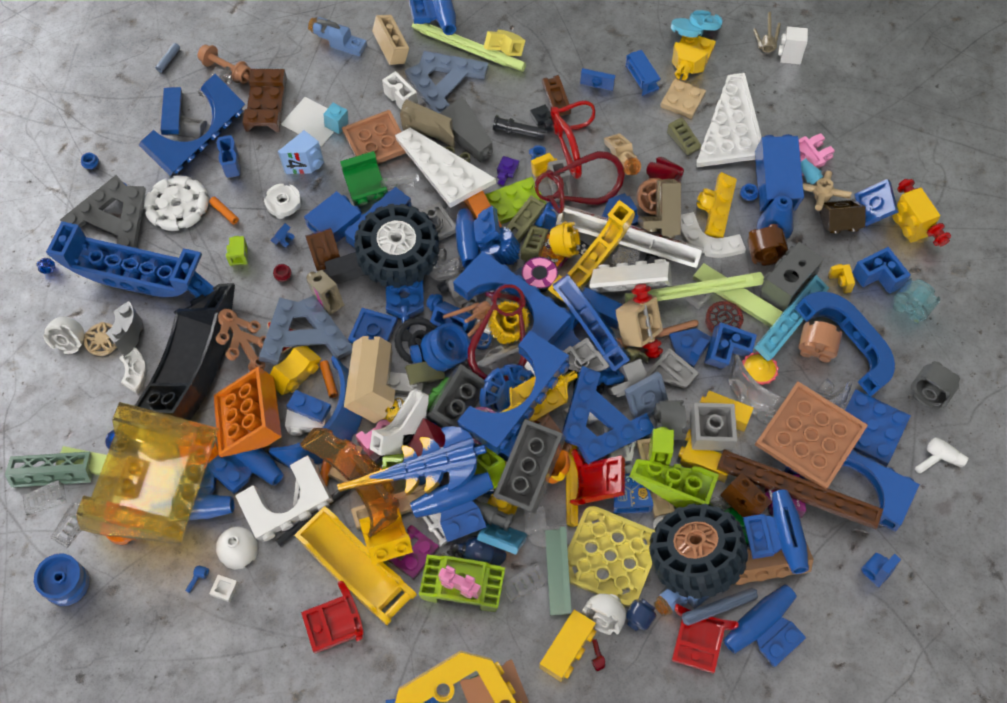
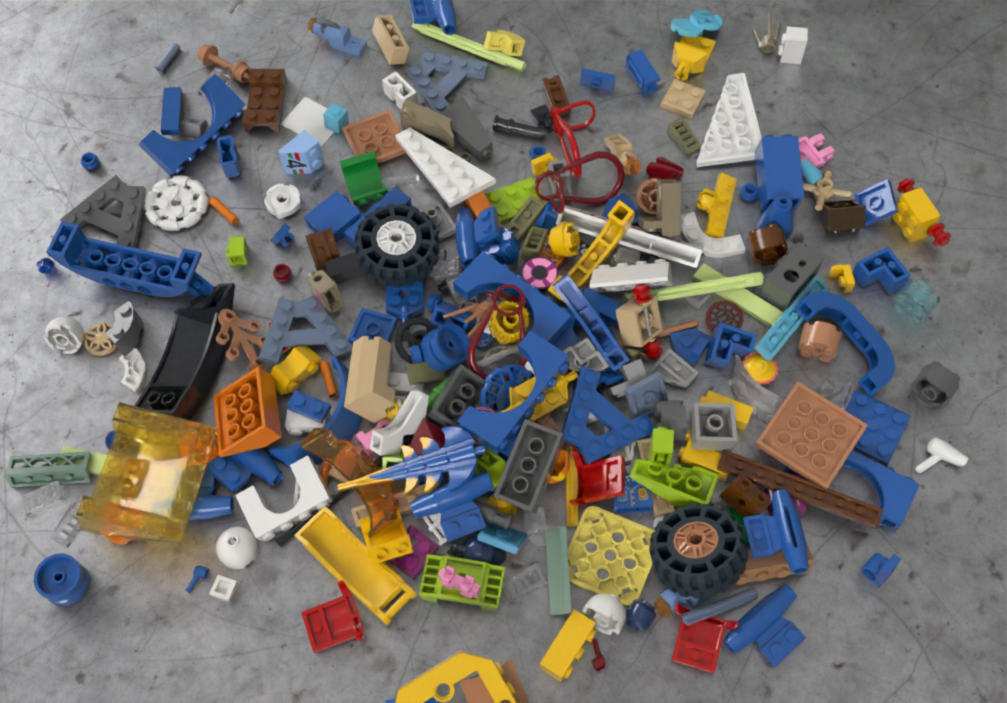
dark purple plate [497,156,519,186] -> none

